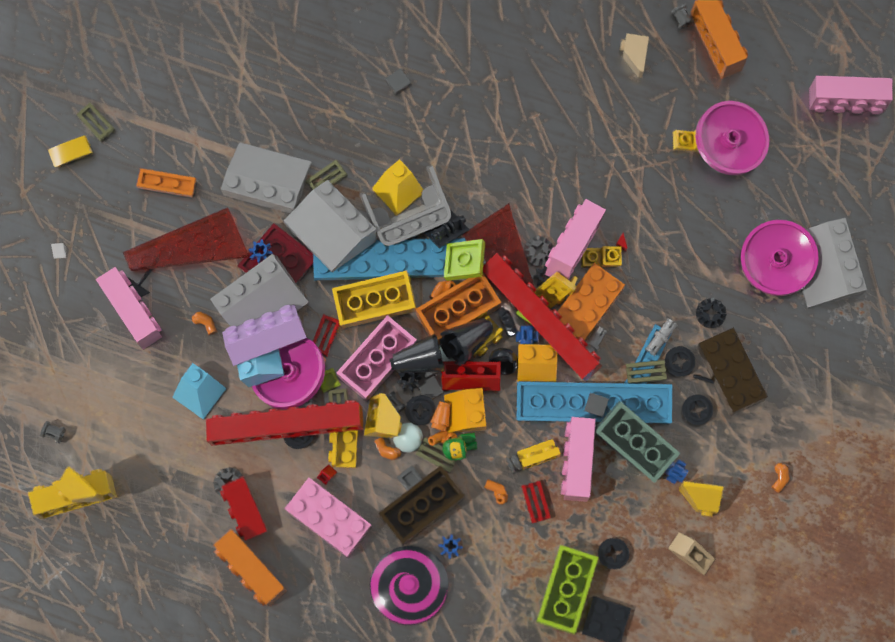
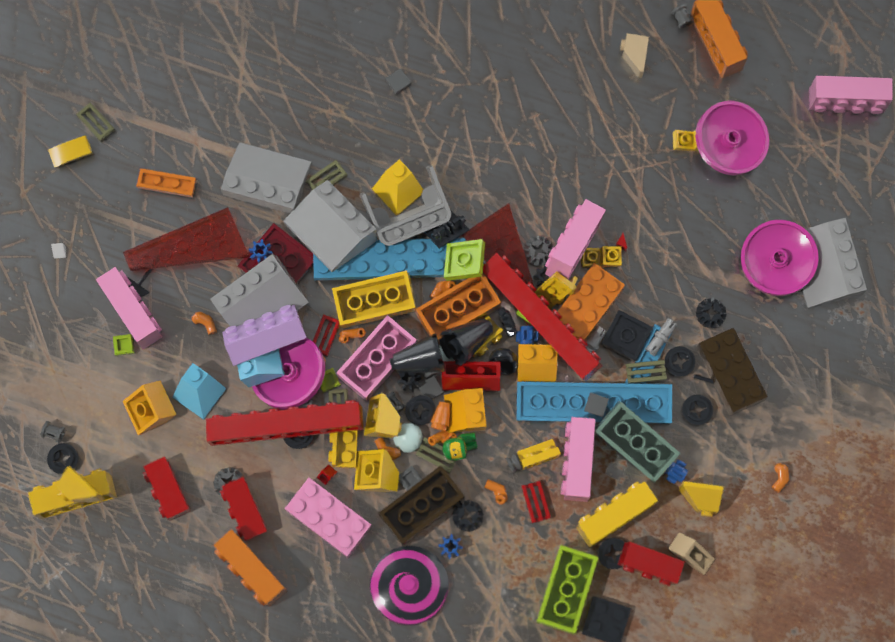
none -> black gear [47,443,78,474]
none -> lime tile [113,334,135,356]
none -> light orange slope [123,380,176,435]
none -> red brick [143,456,191,521]
none -> orange arm [339,328,366,344]
none -> yellow slope [354,449,399,492]
none -> black gear [452,500,484,532]
none -> yellow brick [576,481,658,548]
none -> black plate [601,310,653,362]
none -> red brick [618,542,685,587]

